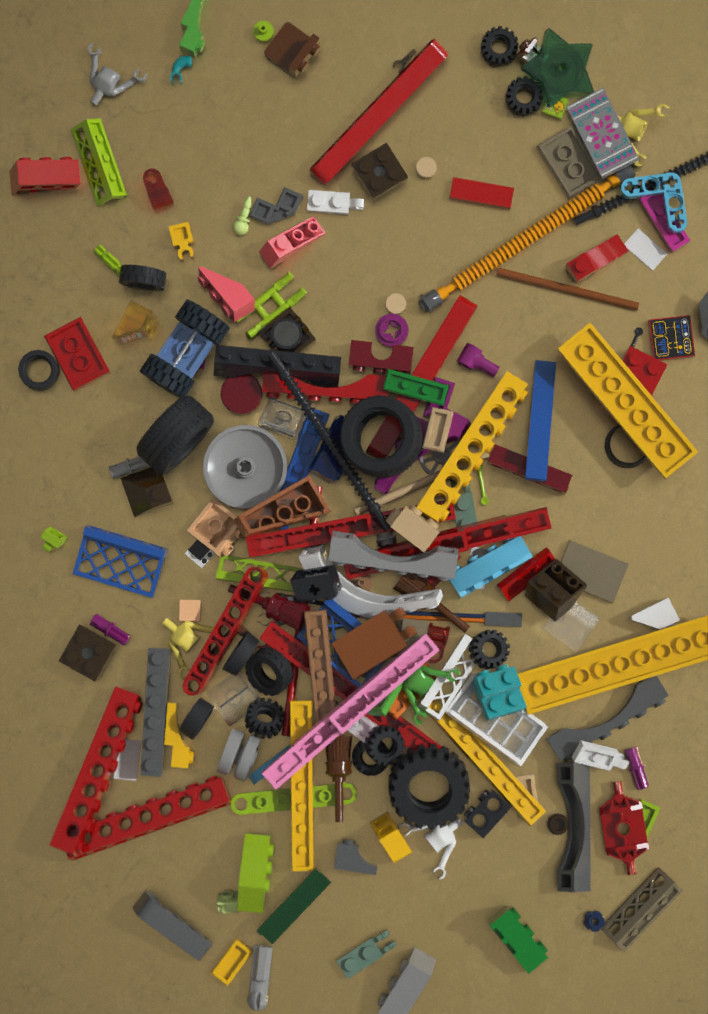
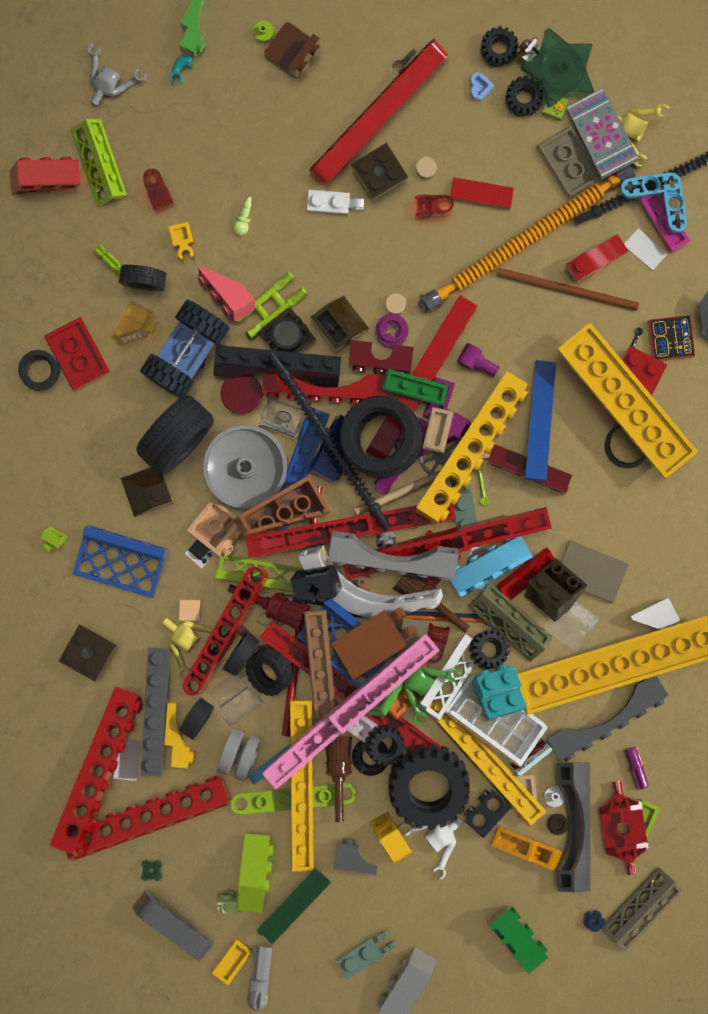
magenta axle [89,613,130,645] -> none
light grey axle [109,457,149,479] -> none
black tyre [245,698,285,739] -> none
dark grey tile [249,187,303,226] -> none
coral slope [259,216,325,269] -> none
tan hinge [385,505,441,552] -> none
white plate [572,740,629,771] -> none
none -> clear green plate [141,860,162,881]
none -> dark brown slope [311,296,369,353]
none -> clear red piece [414,194,454,219]
none -> olive fence [468,582,552,662]
none -> light blue tile [470,72,495,101]
none -> light orange slope [491,826,563,871]
none -> slope [509,738,552,776]
none -> white tile [544,786,565,807]

